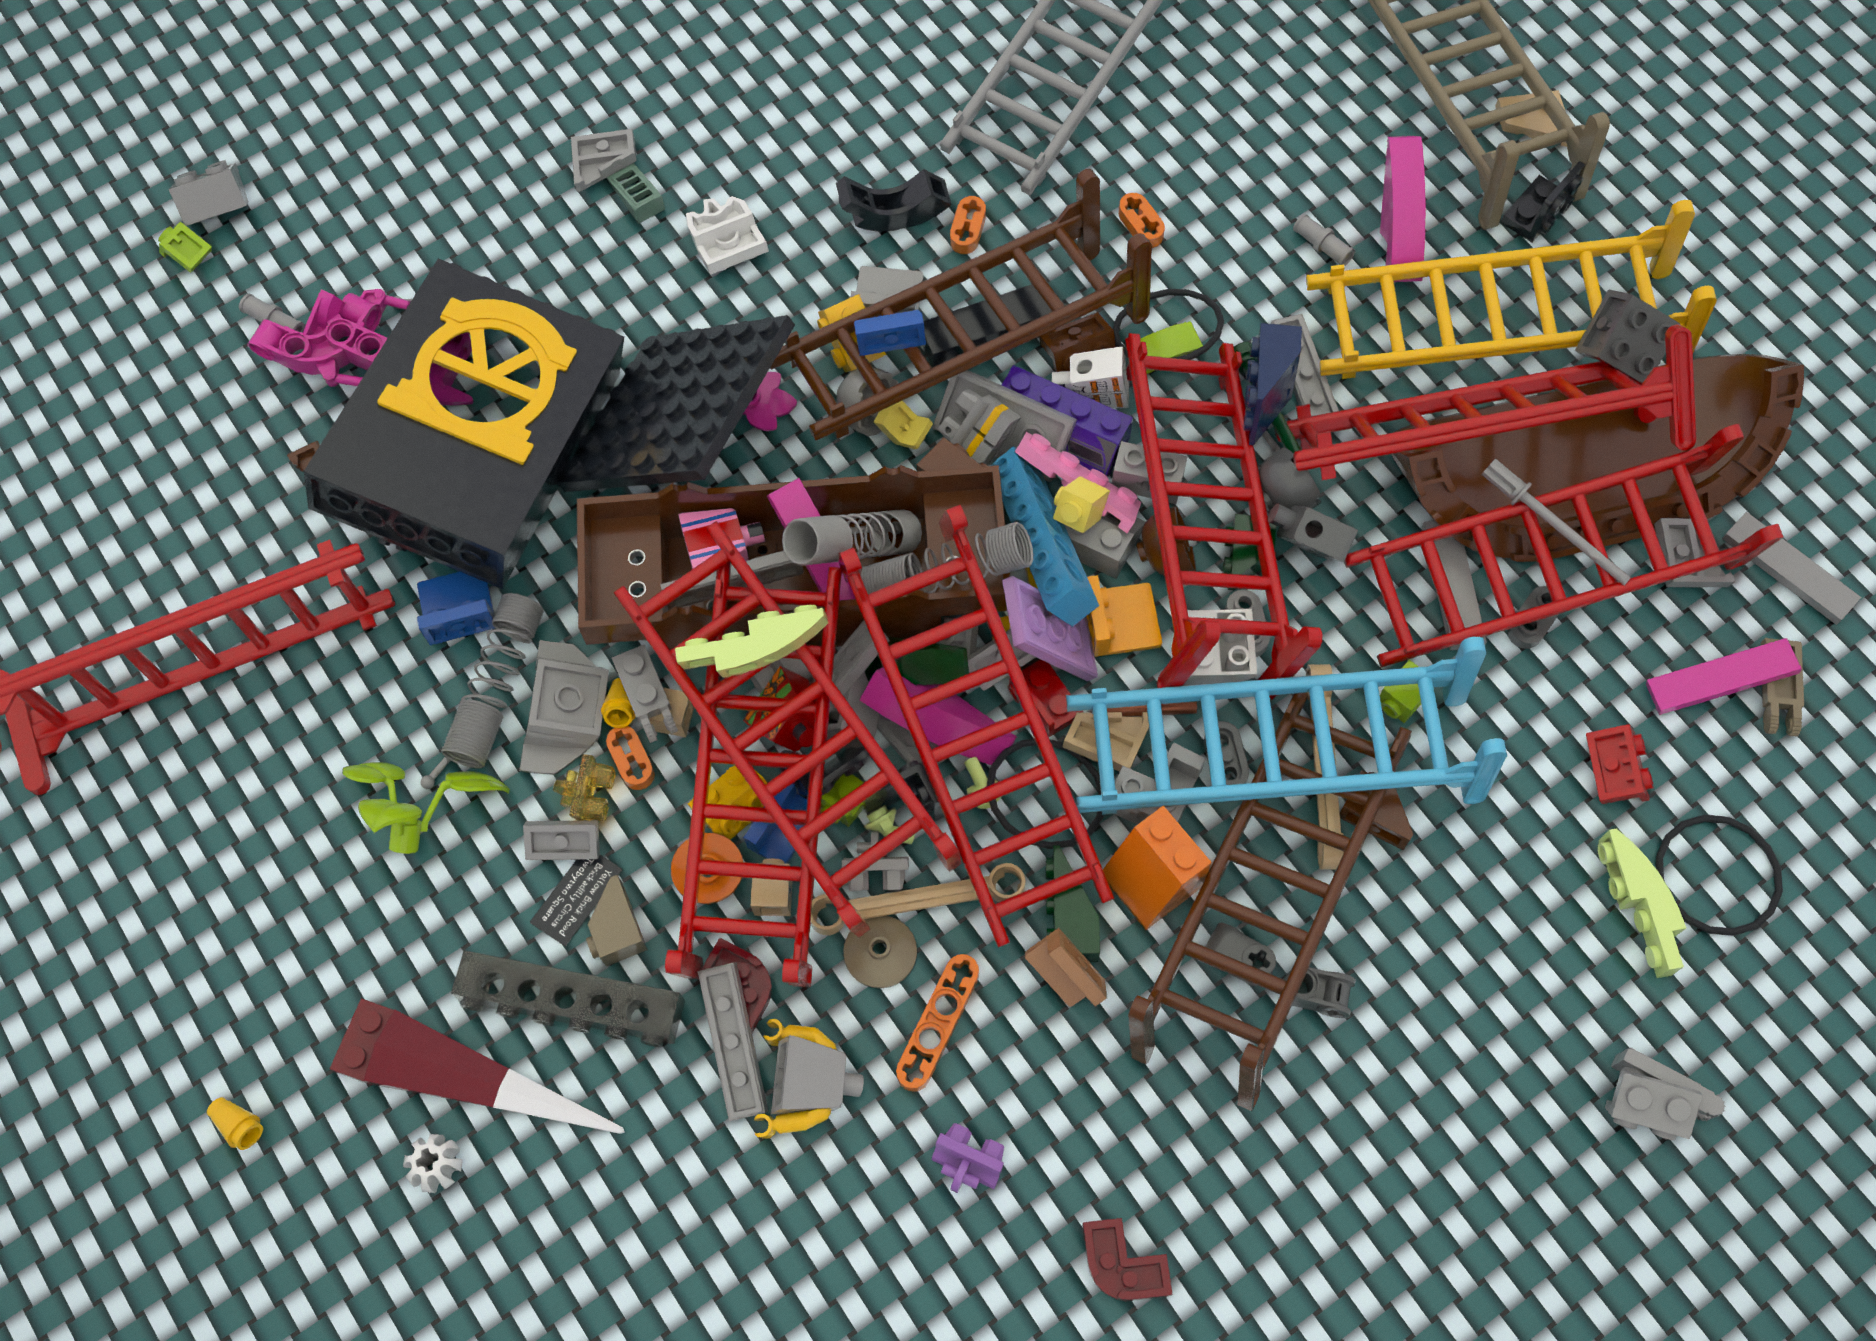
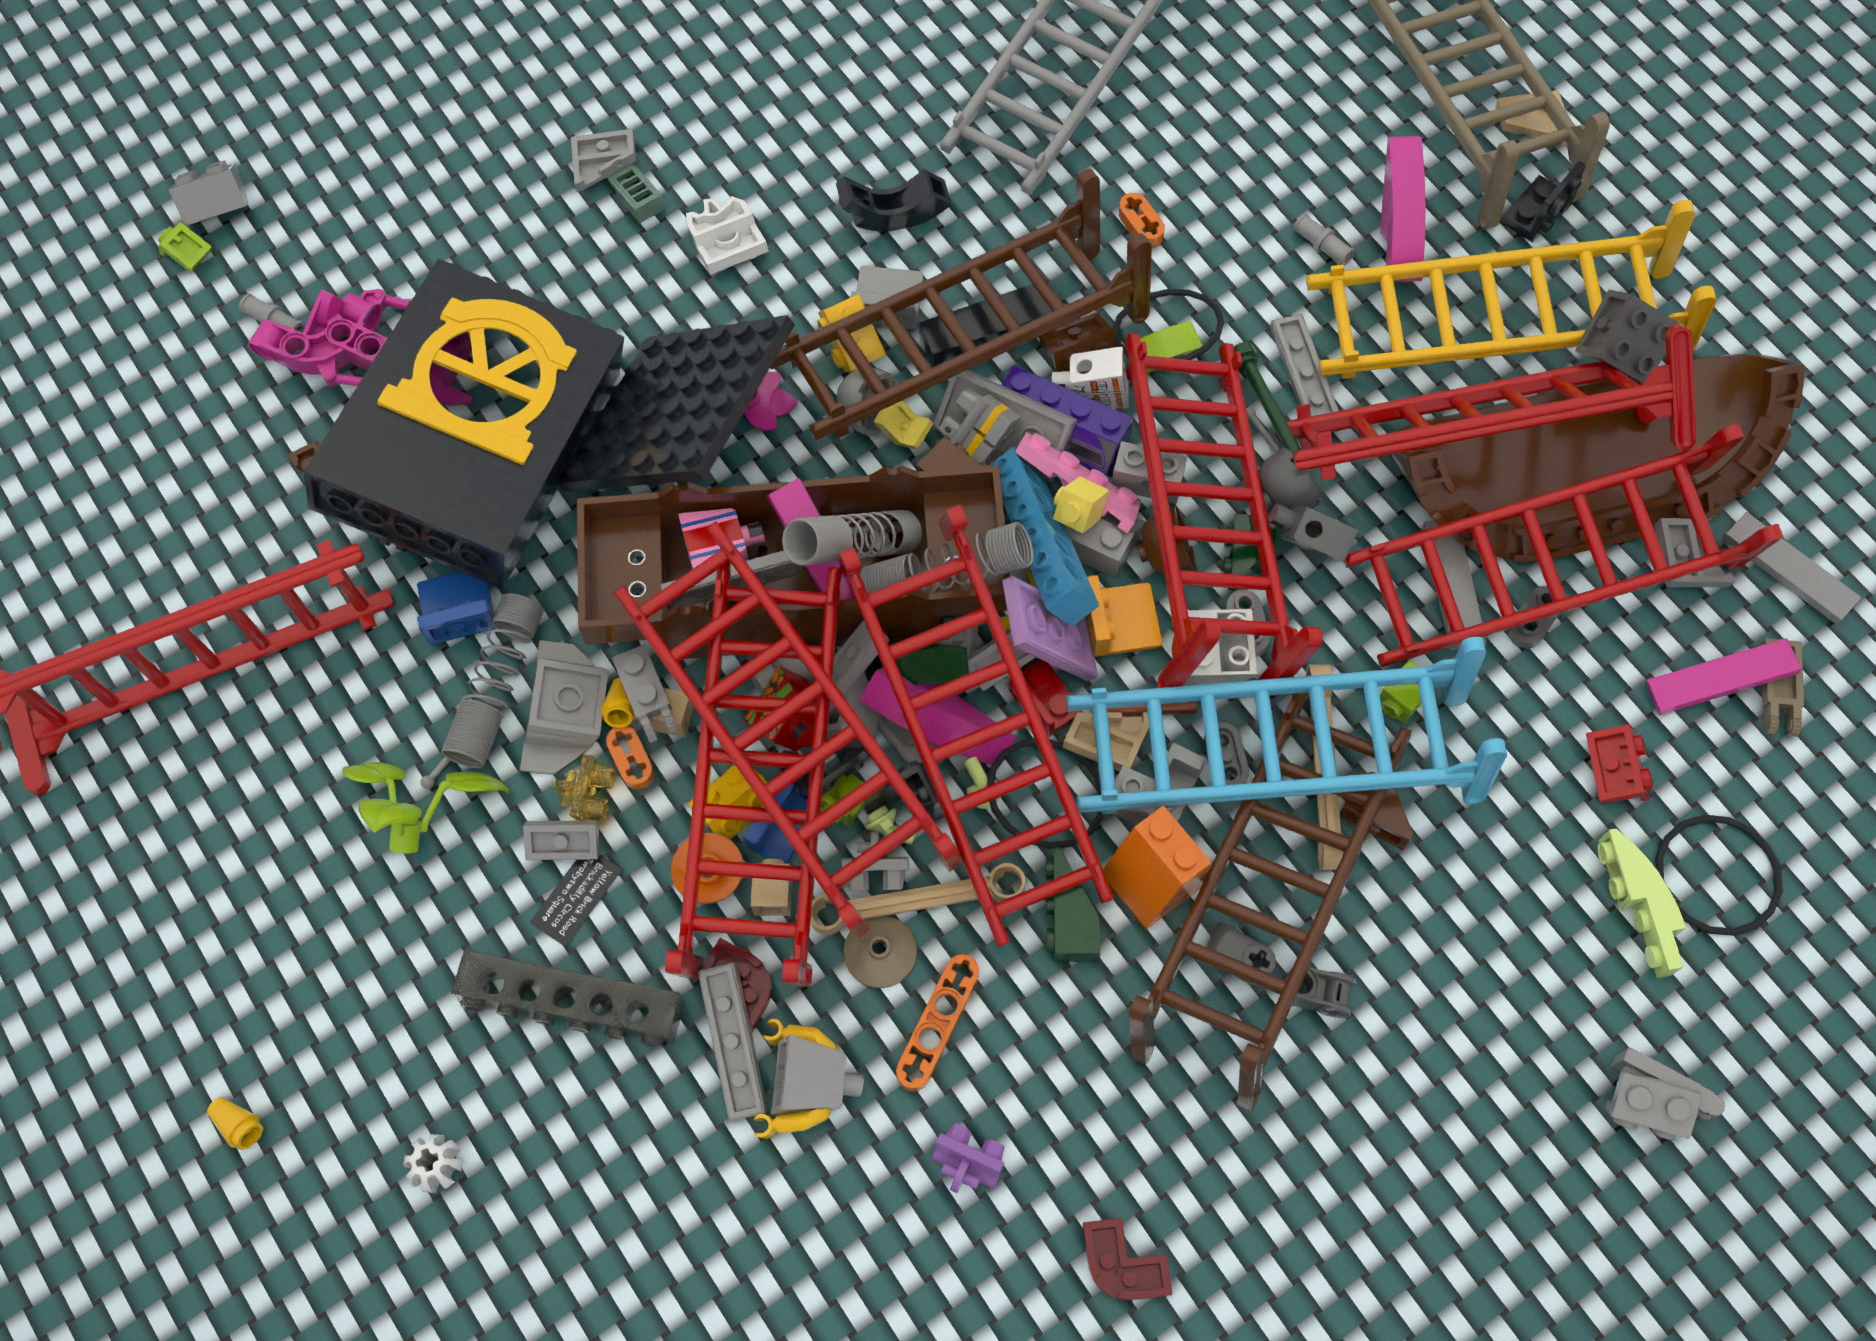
dark red plate [329,998,625,1134] -> none
dark tan slope [586,875,648,967] -> none
yellowish green slope [675,605,828,678] -> none
blue panel [854,310,926,356] -> none
orange beam [950,196,986,254] -> none
medium nougat panel [1025,928,1107,1007] -> none
dark blue slope [1243,323,1302,445] -> none
light grey piece [1481,458,1630,585] -> none

